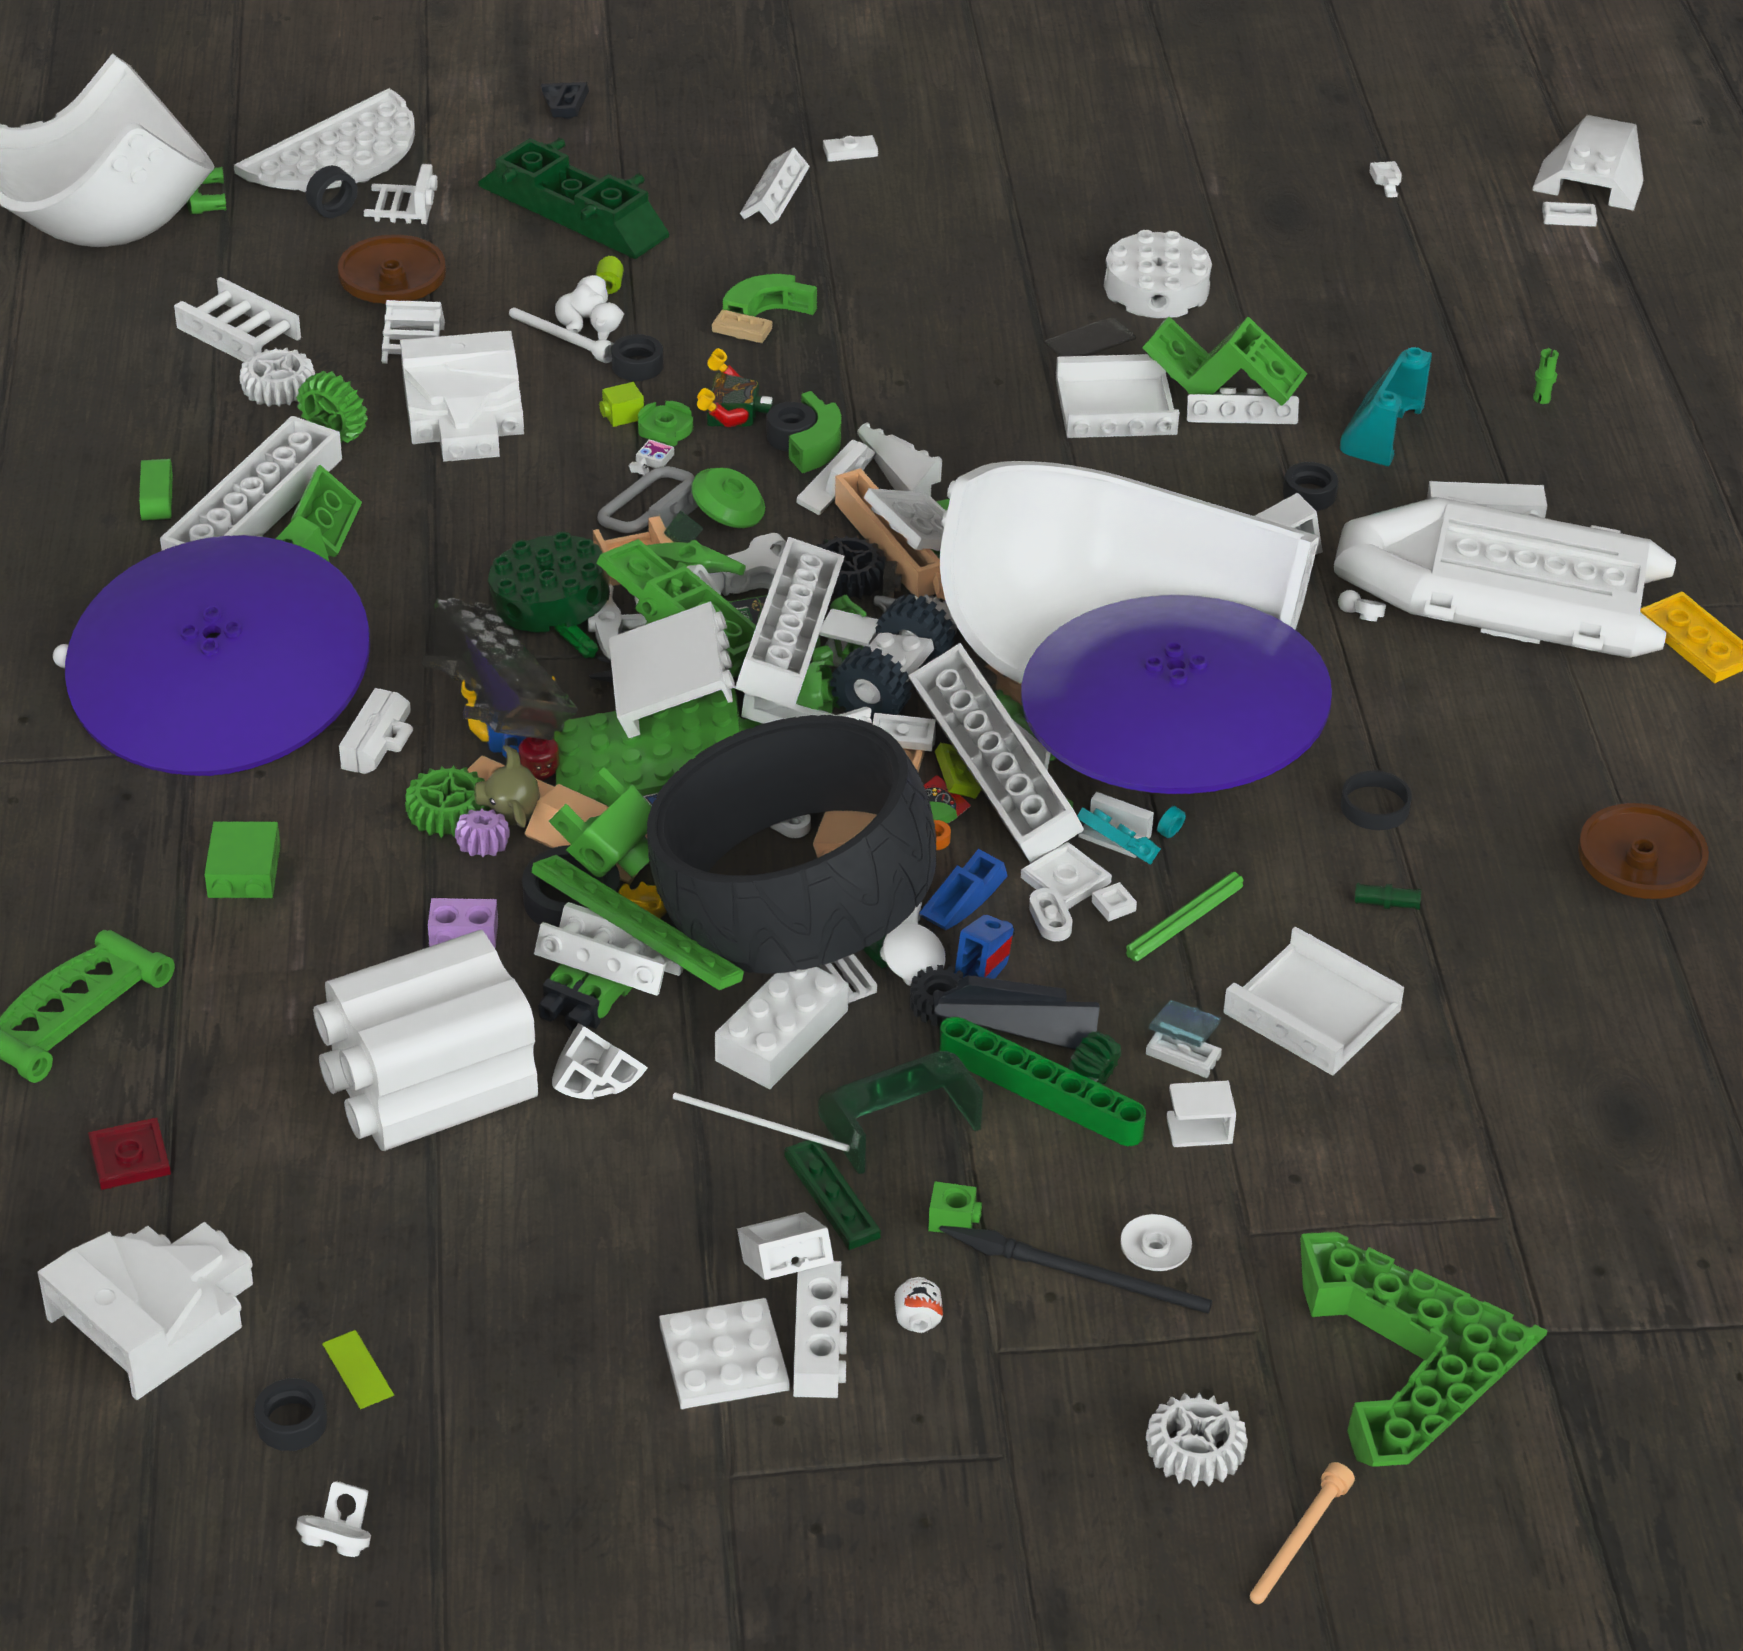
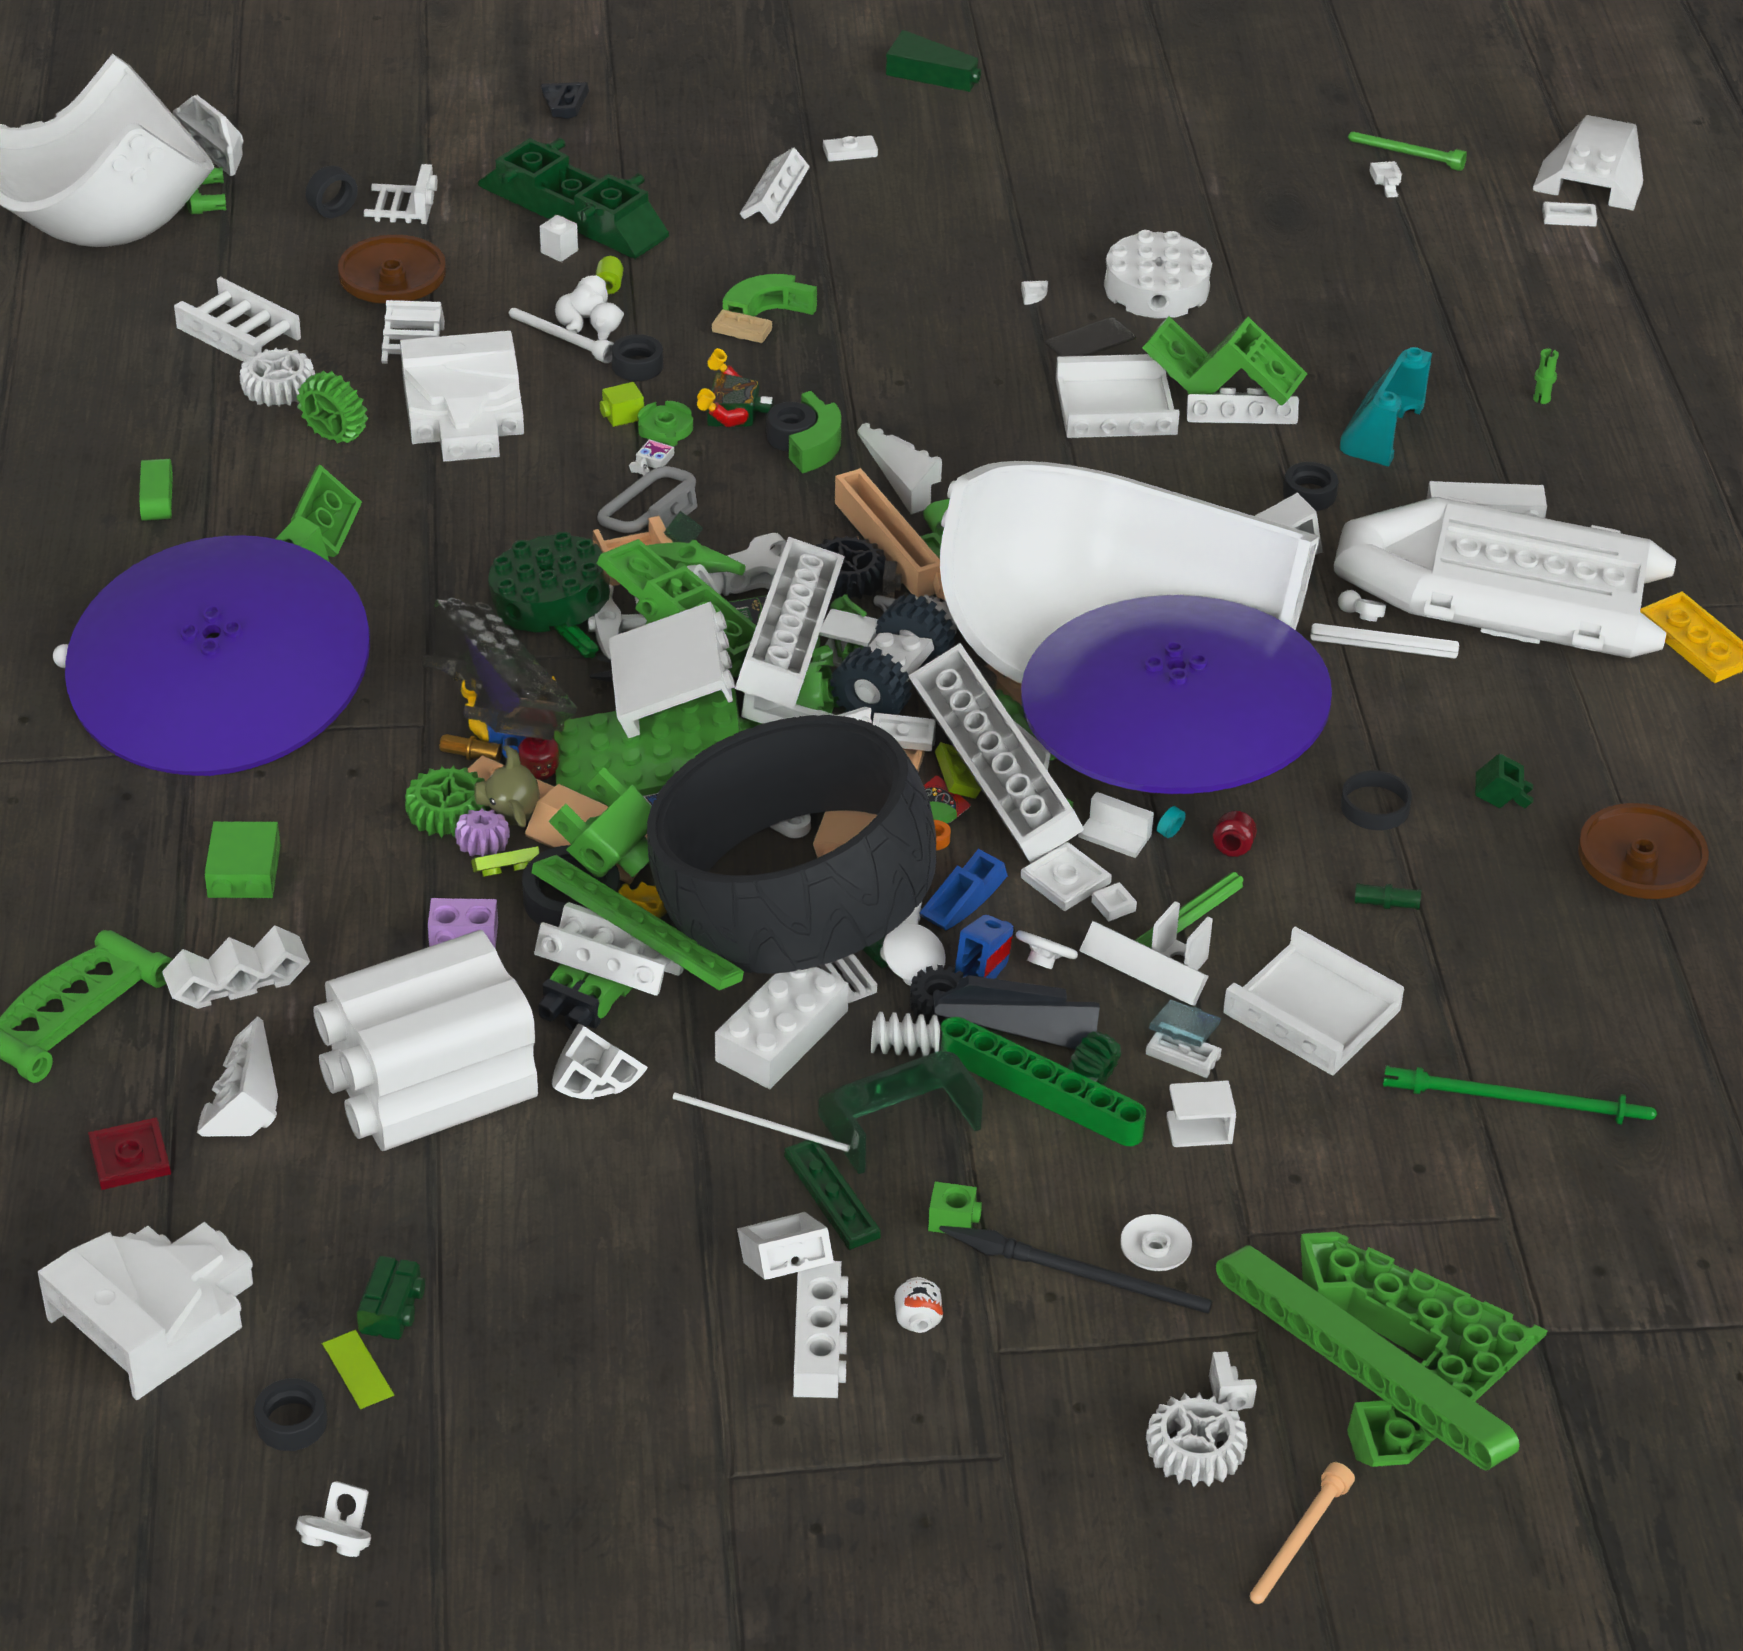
white brick [160,416,342,551] -> none
white plate [234,88,415,192] -> none
white piece [339,688,413,774] -> none
white plate [659,1298,789,1409] -> none
bright green piece [691,468,765,528] -> none
white bracket [796,440,875,515] -> none
white plate [864,488,946,551] -> none
white plate [1029,888,1073,941] -> none
teal hinge [1077,807,1161,865] -> none
none -> white brick [162,925,310,1009]
none -> white wedge [173,95,243,176]
none -> white wedge [197,1017,278,1136]
none -> dark green brick [357,1256,425,1340]
none -> pearl gold axle [439,734,502,762]
none -> lime plate [471,846,539,877]
none -> white brick [540,215,578,262]
none -> white piece [871,1012,941,1058]
none -> dark green slope [886,30,981,92]
none -> white piece [1016,930,1078,969]
none -> white tile [1021,281,1048,305]
none -> white tile [1079,921,1209,1006]
none -> white piece [1152,901,1213,970]
none -> white bracket [1209,1352,1257,1410]
none -> dark red head [1213,810,1257,857]
none -> bright green beam [1216,1245,1520,1470]
none -> white axle [1310,623,1459,659]
none -> bright green piece [1348,132,1467,171]
none -> green bar [1383,1065,1657,1125]
none -> dark green brick [1475,753,1533,808]

